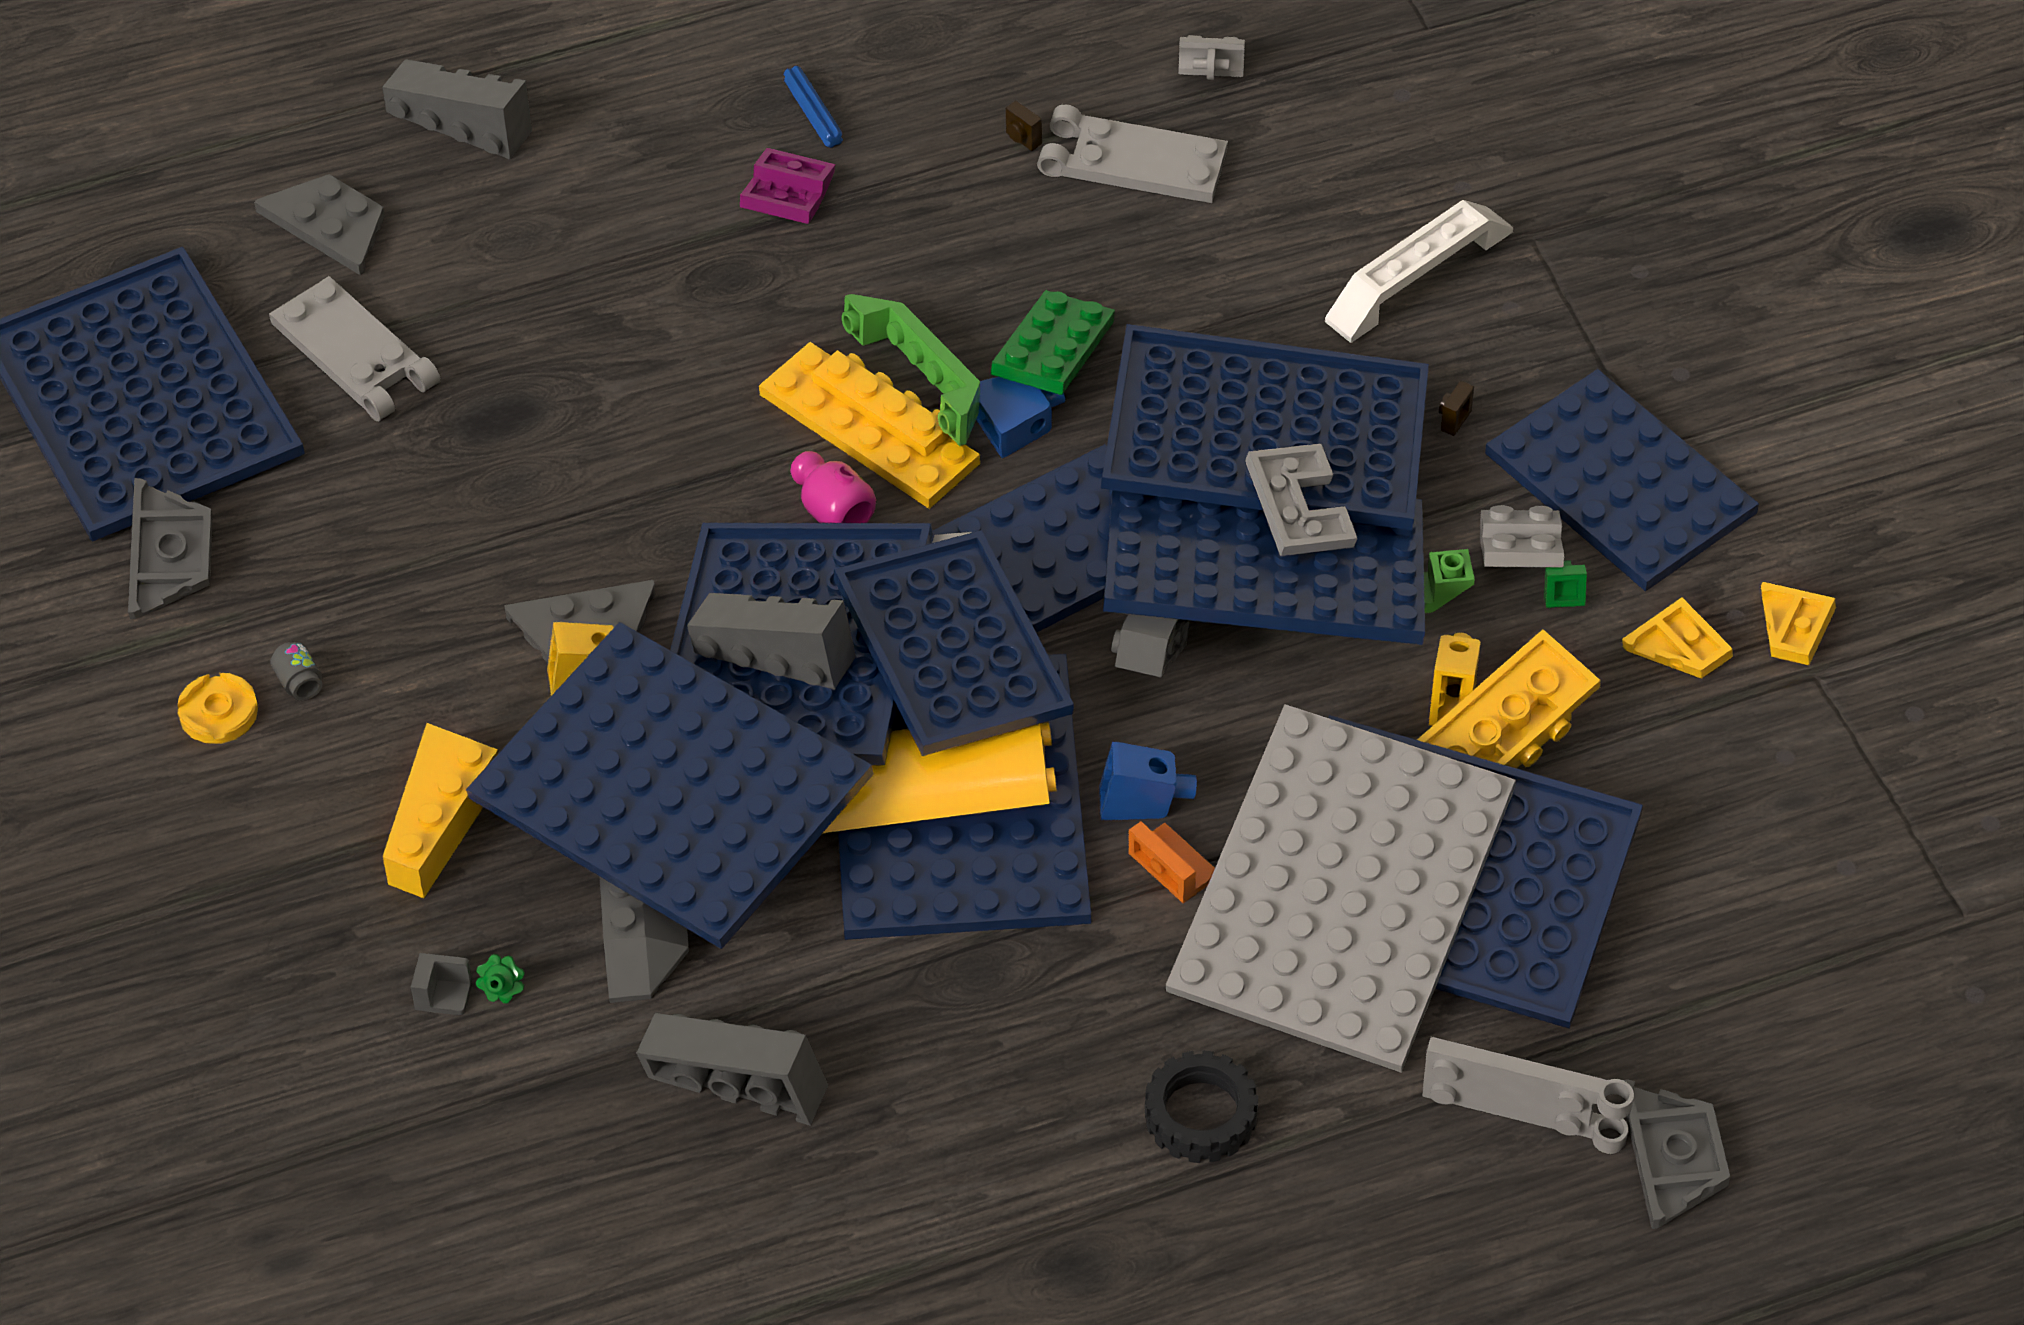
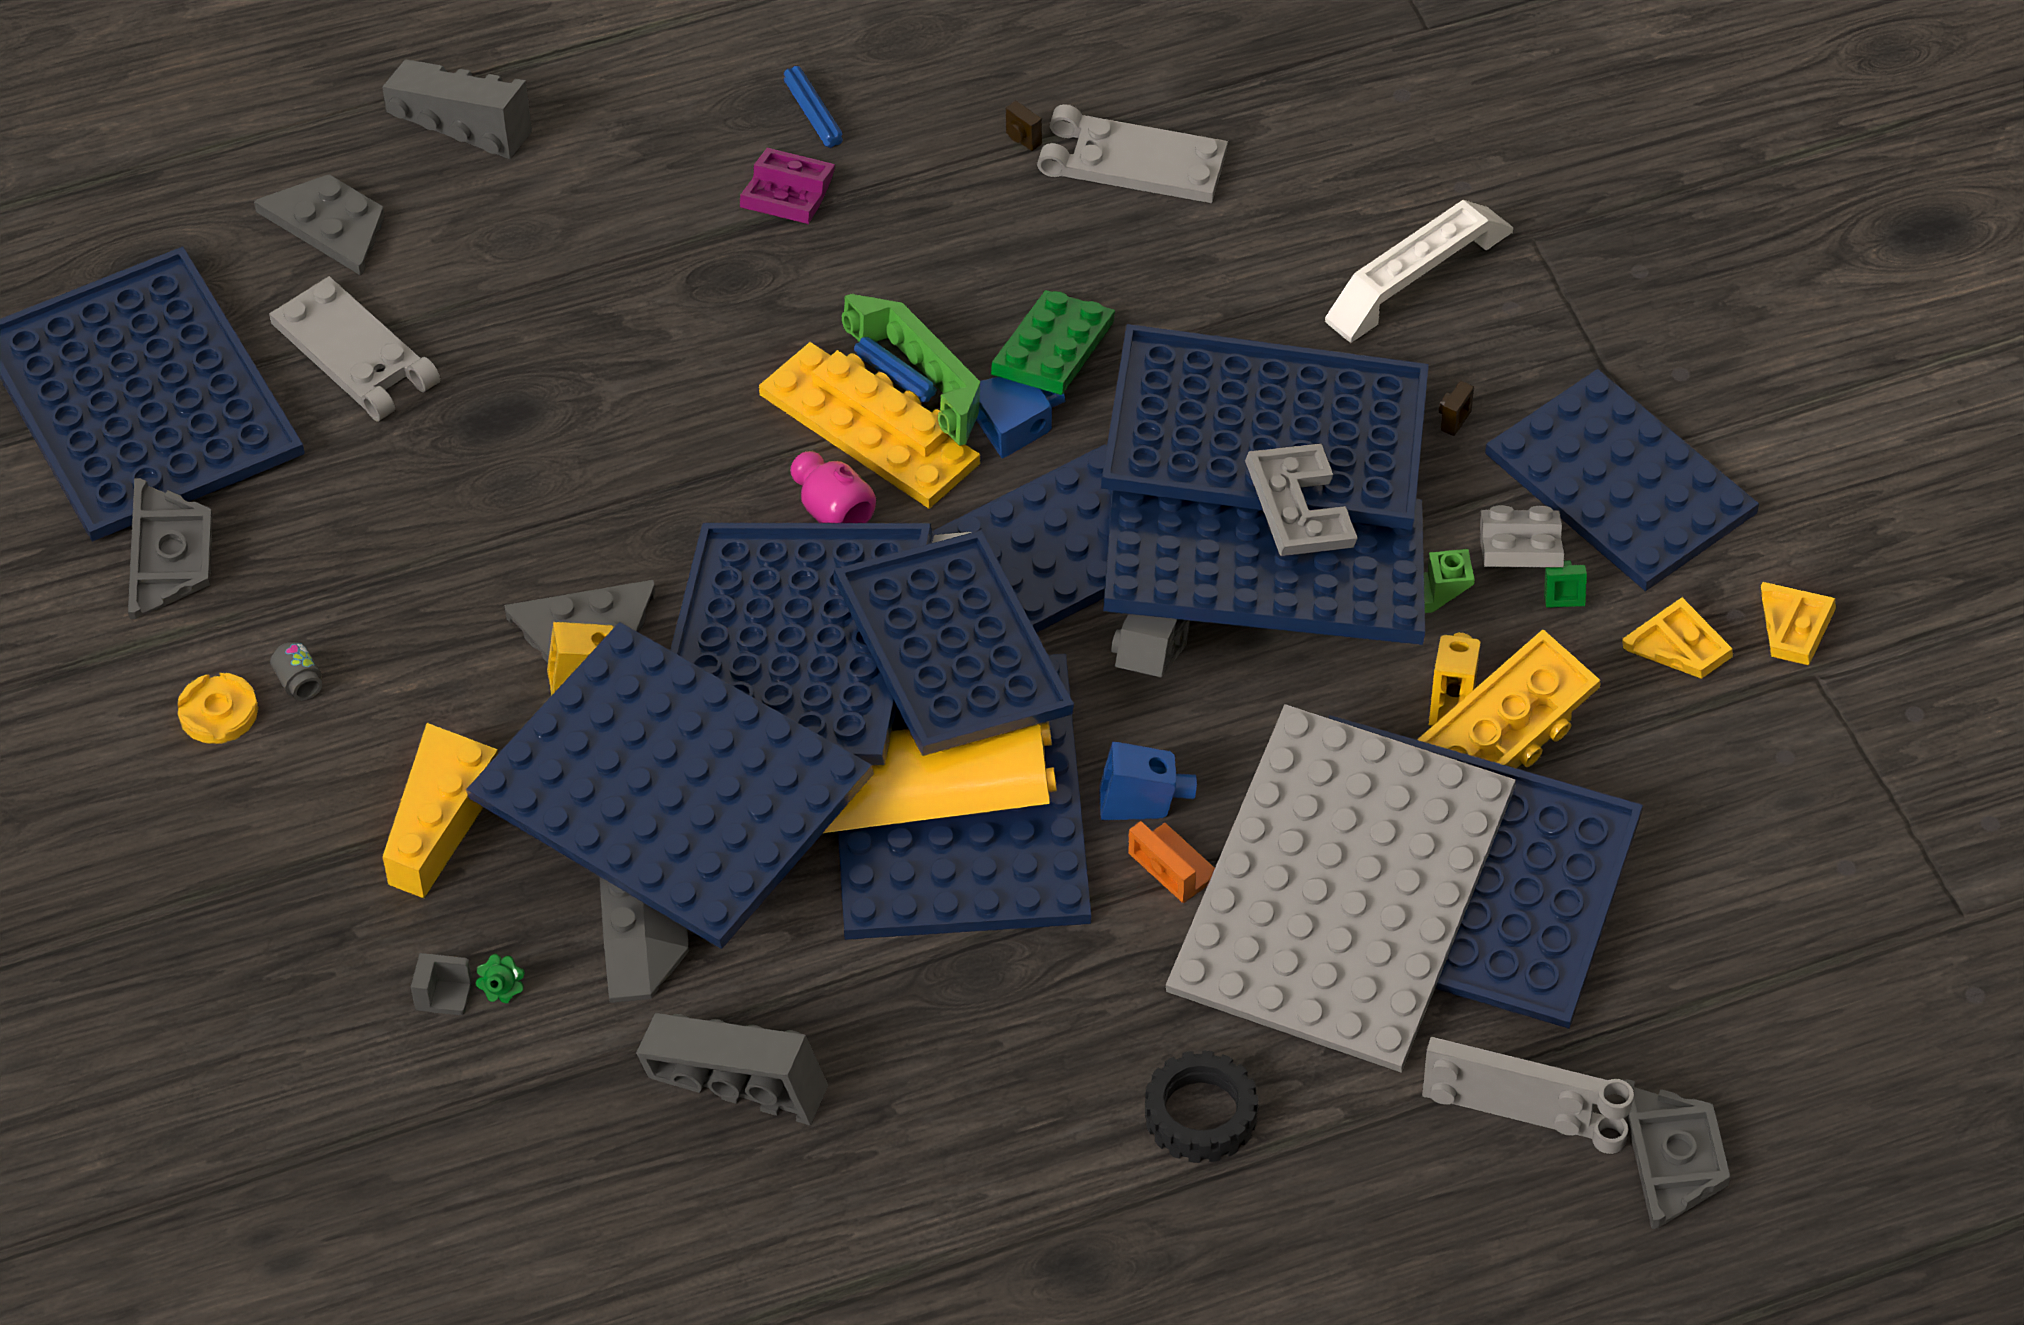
dark grey wedge [687,593,856,690] -> none
light grey hips [1178,35,1245,80] -> none
none -> blue axle [854,337,937,402]

